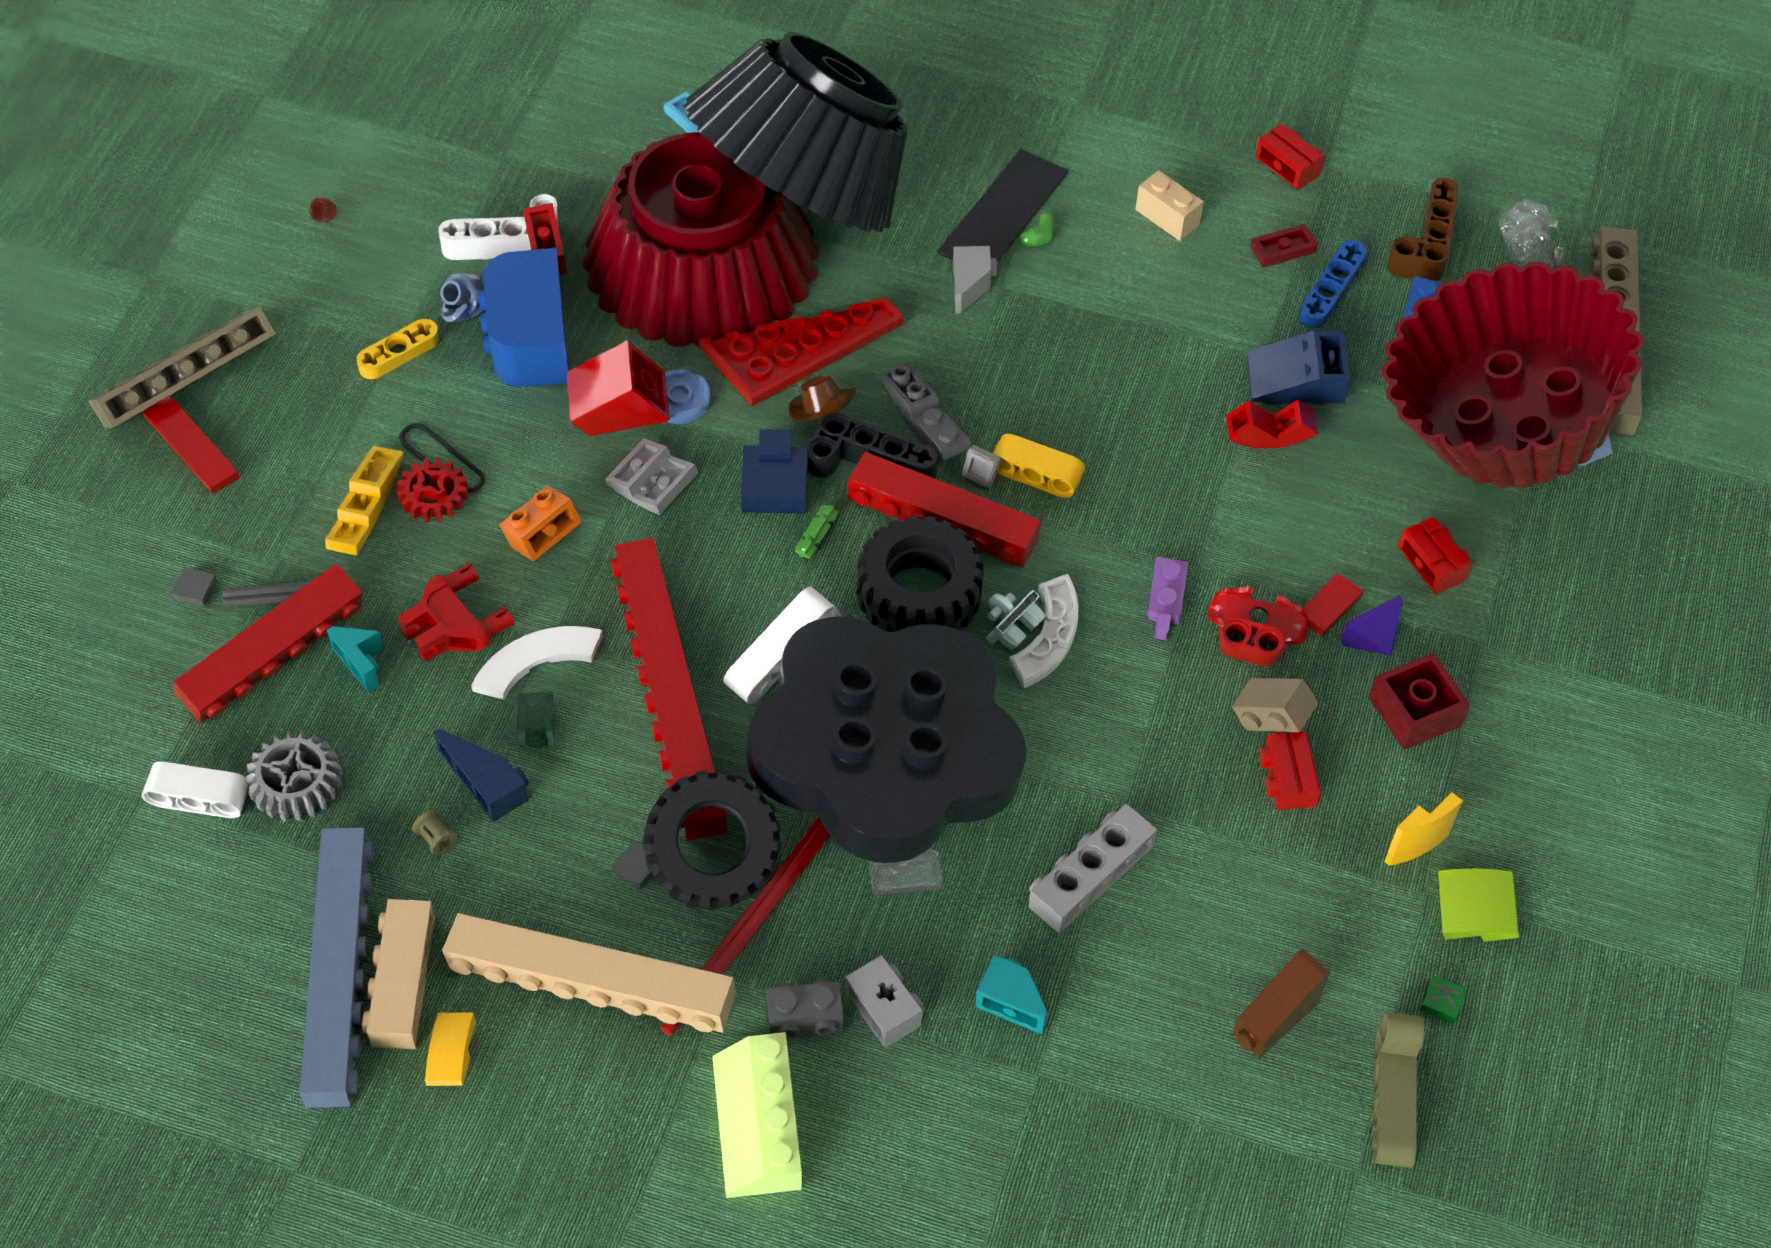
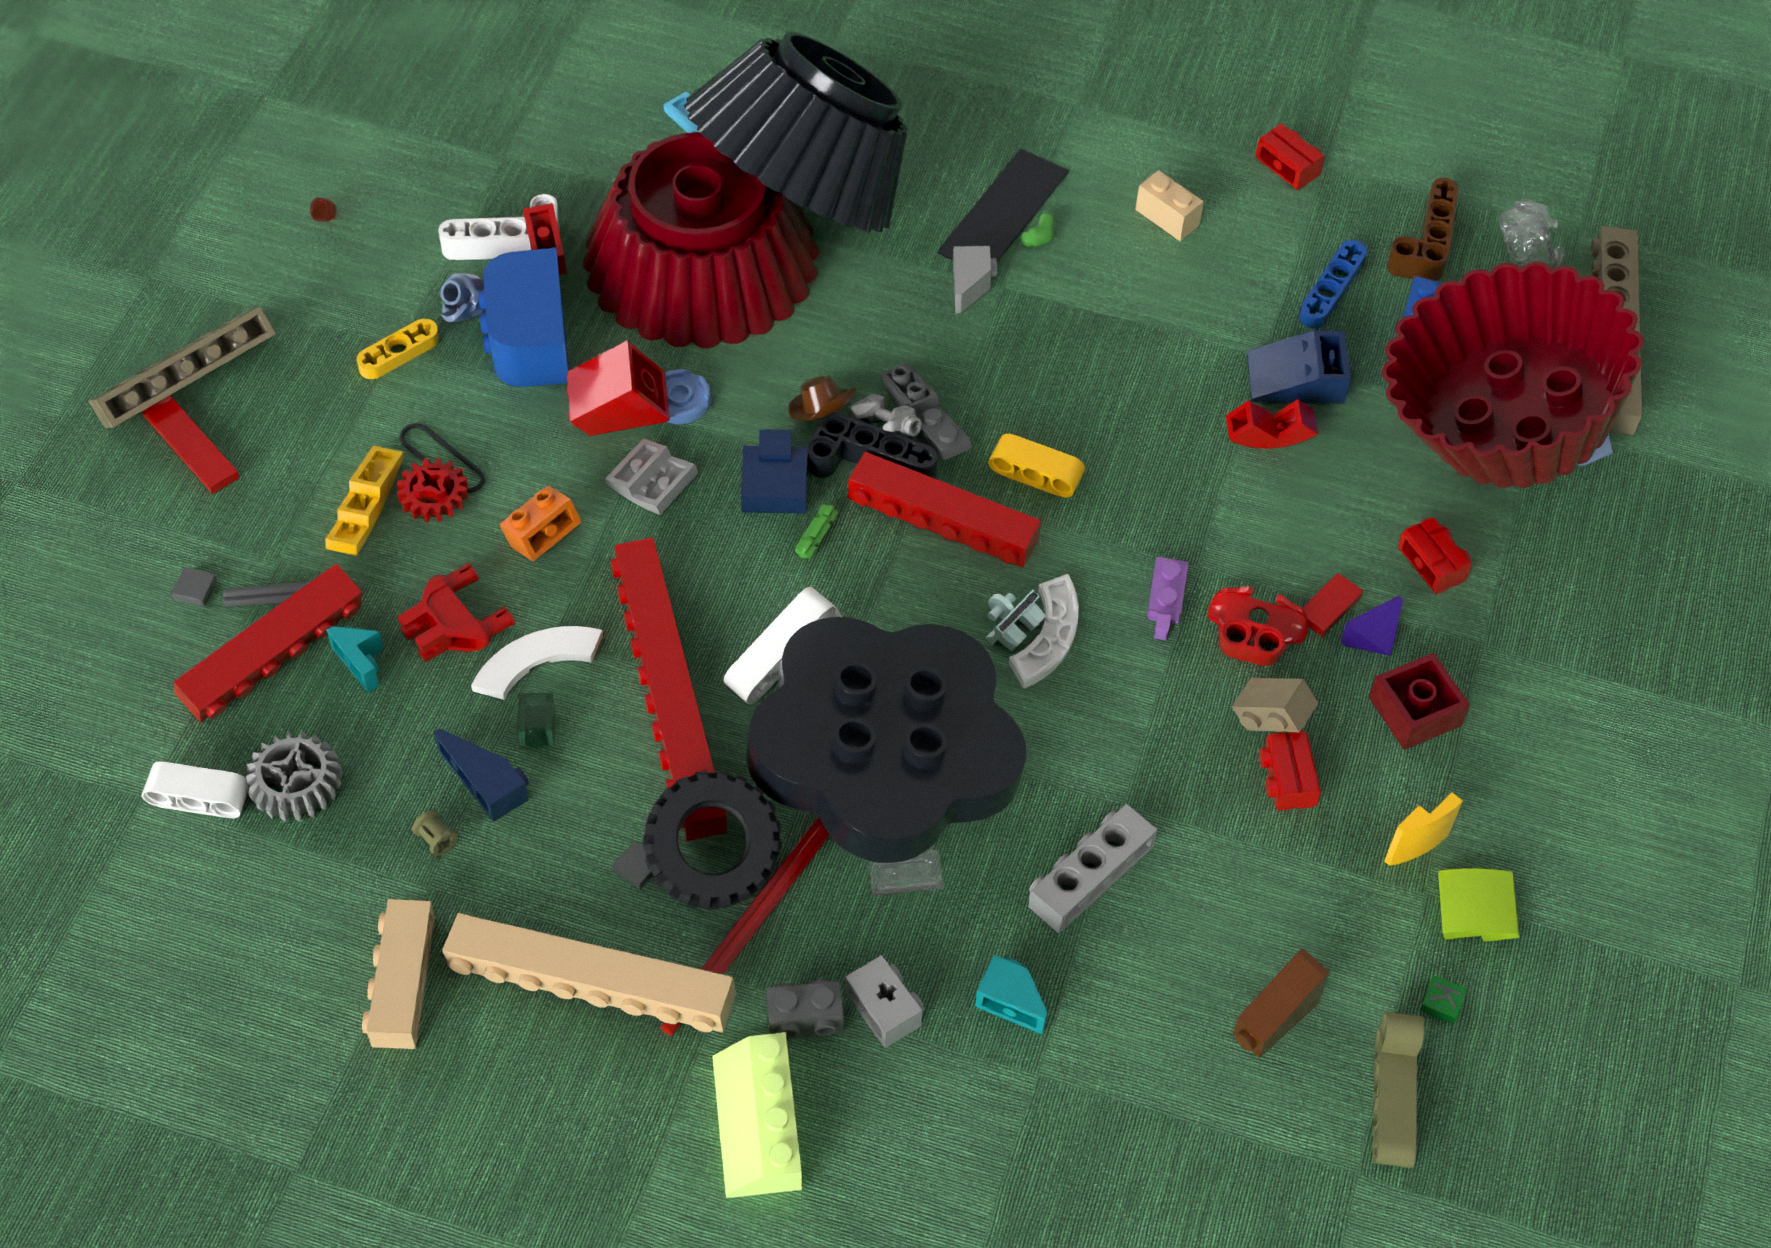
sand blue brick [300,827,375,1108] -> none
yellow slope [425,1012,476,1086] -> none
red wing [699,297,904,407] -> none
black tyre [857,516,984,632] -> none
light grey tile [961,445,1001,489] -> none
dark red plate [1250,224,1318,268] -> none
none -> light grey piece [851,393,922,436]

